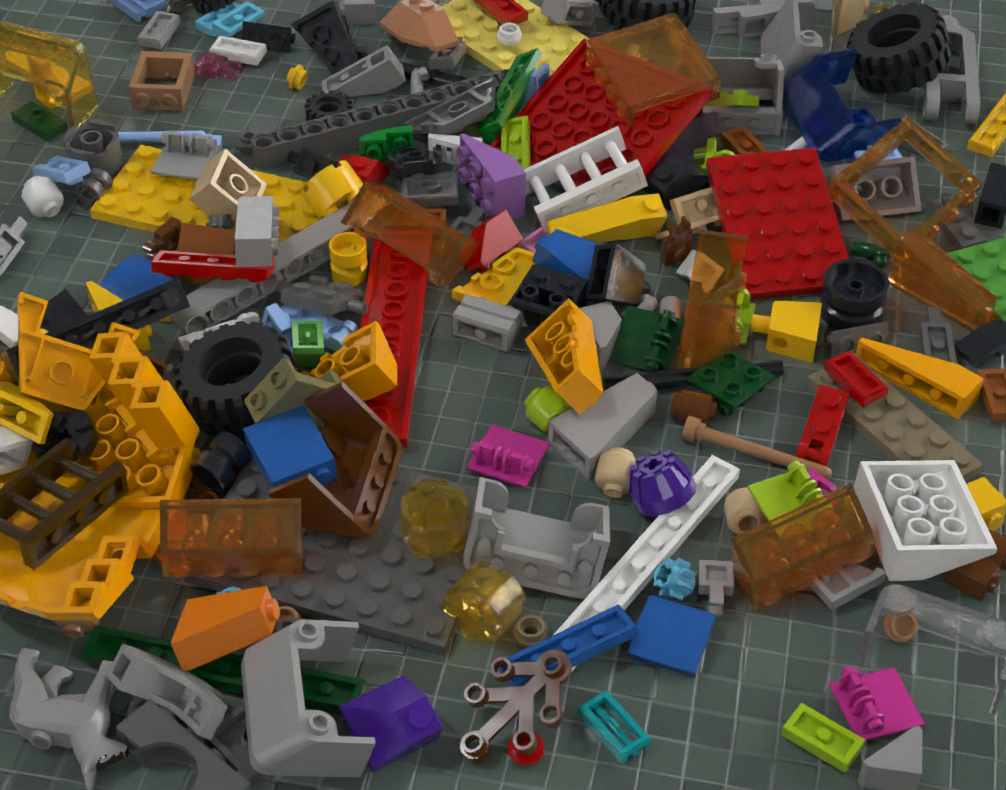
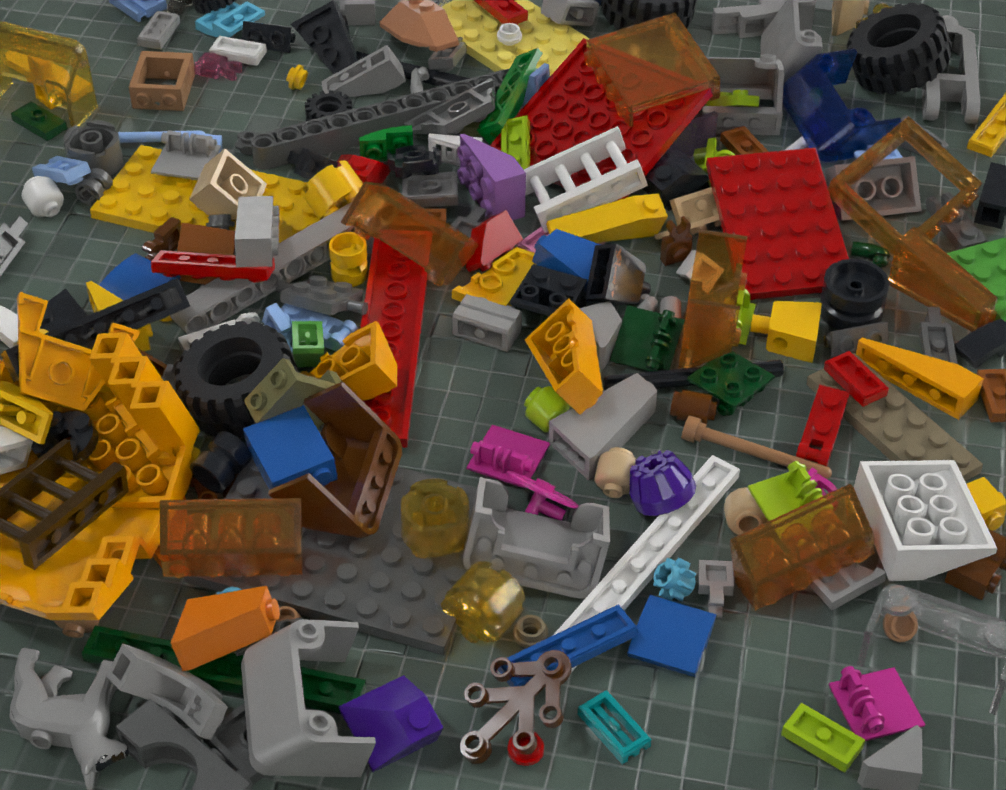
none -> dark pink shield [506,471,579,520]

